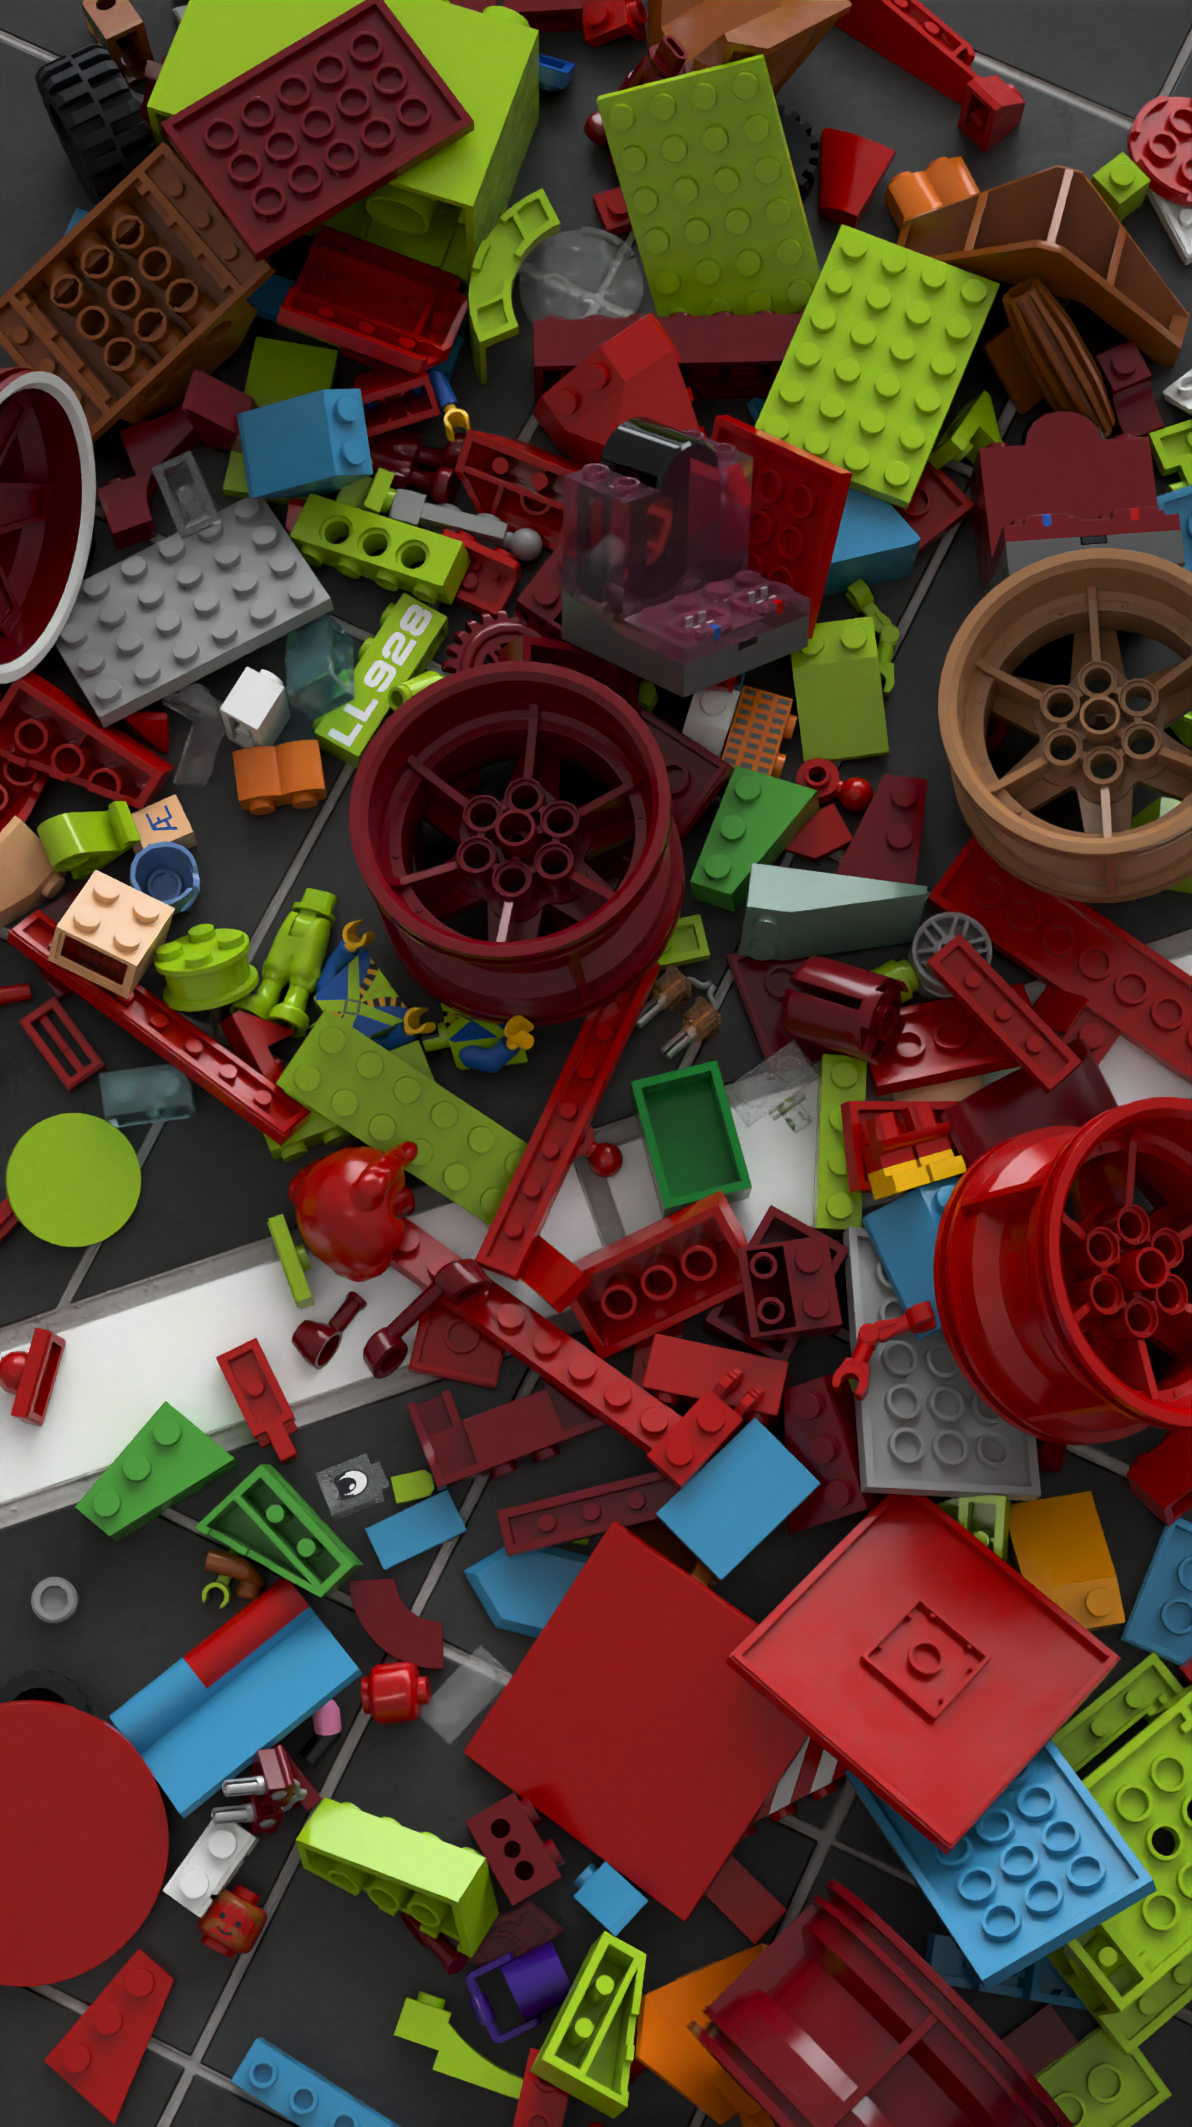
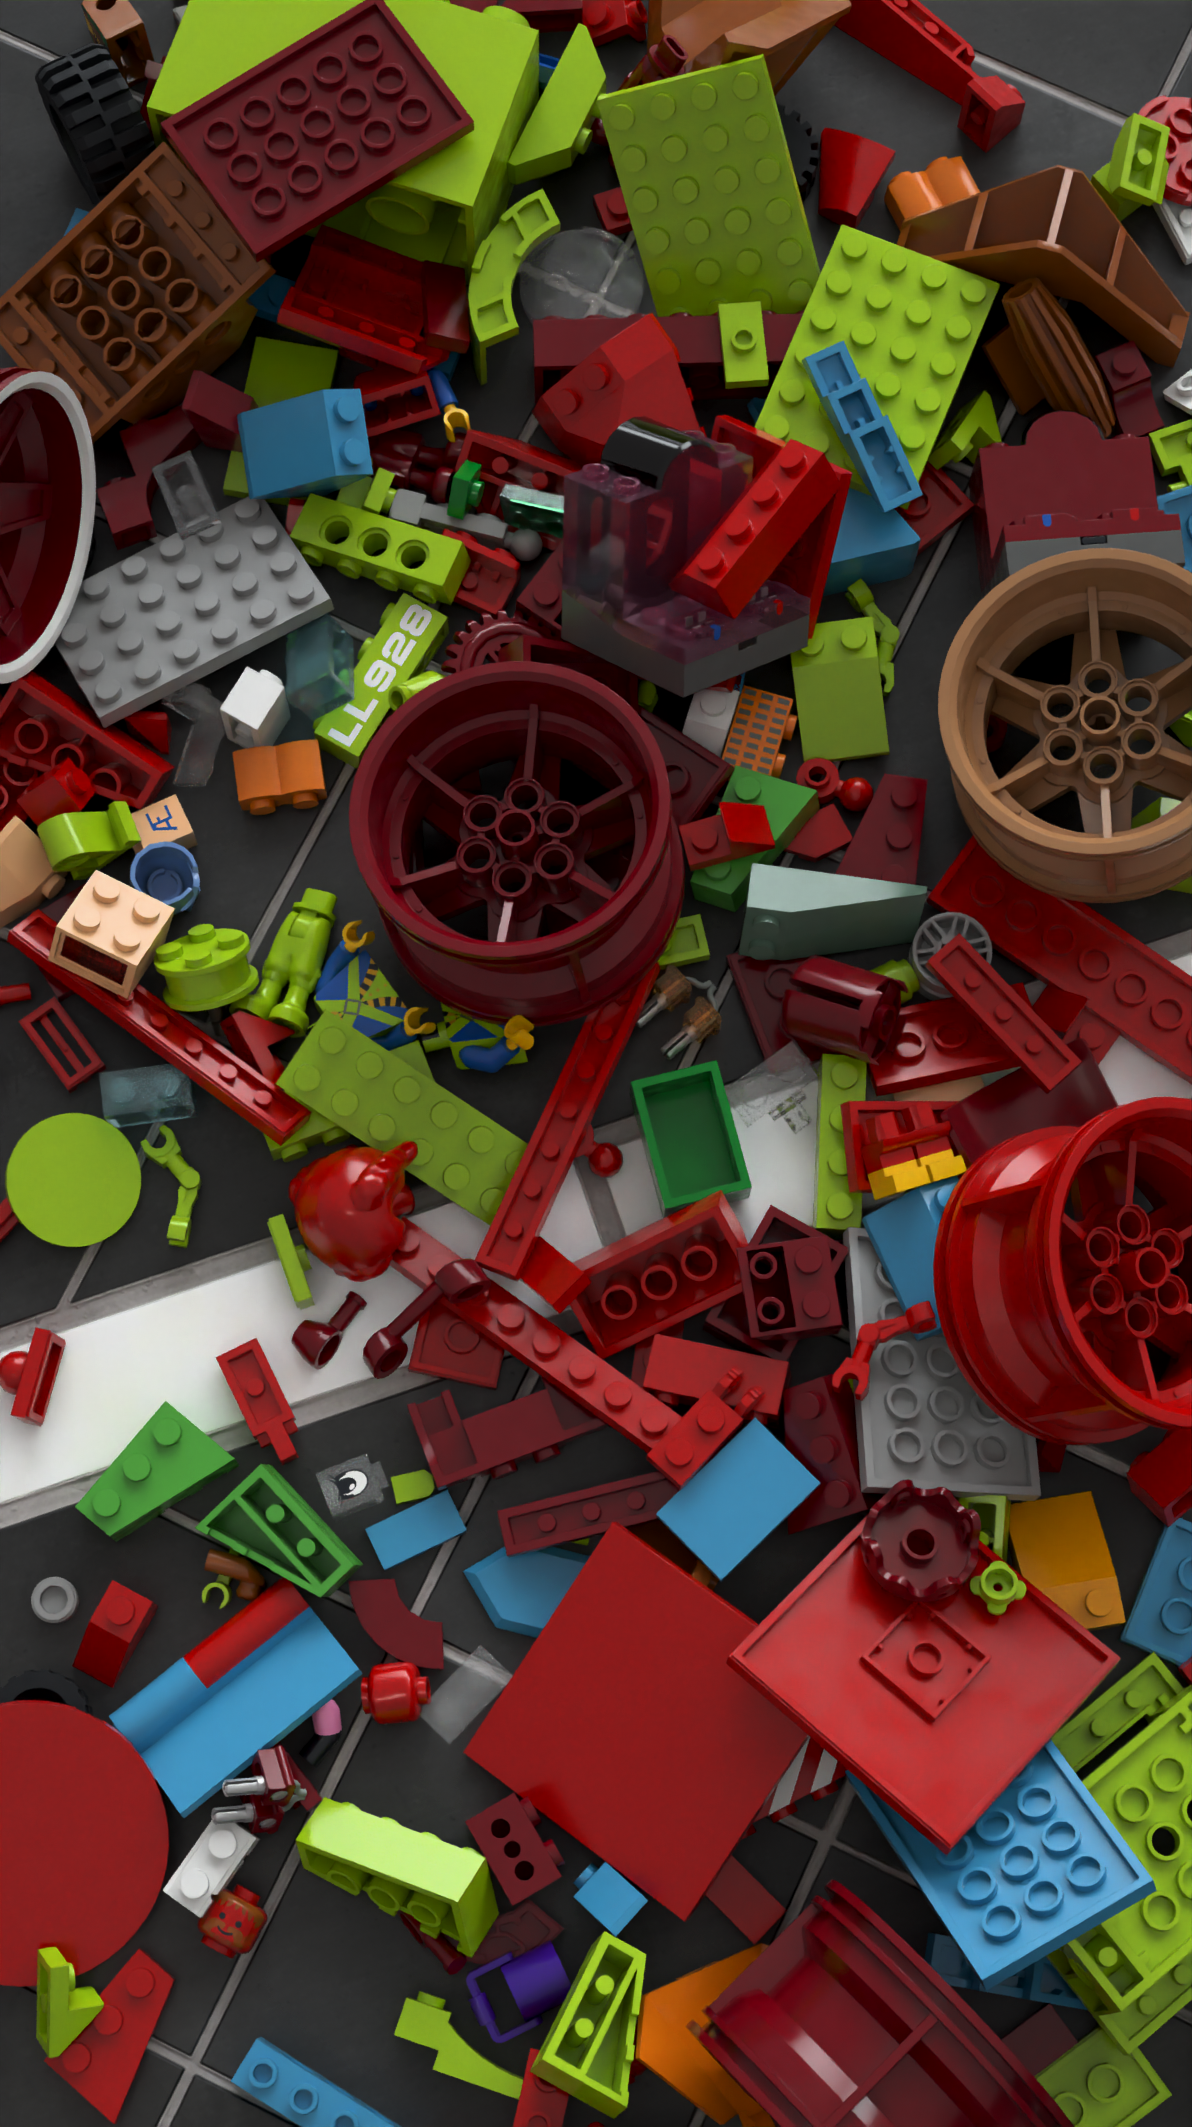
none -> red brick [16,757,96,826]
none -> lime slope [36,1947,104,2058]
none -> red slope [72,1580,159,1688]
none -> lime piece [140,1125,202,1248]
none -> dark red tile [421,260,470,354]
none -> green plate [447,460,485,520]
none -> clear green plate [499,483,589,542]
none -> lime wedge [507,23,606,185]
none -> red slope [668,439,841,620]
none -> red slope [678,801,776,871]
none -> lime plate [717,301,769,389]
none -> dark azure slope [802,340,923,513]
none -> dark red plate [861,1479,981,1603]
none -> lime plate [970,1561,1026,1615]
none -> lime slope [1107,113,1170,206]

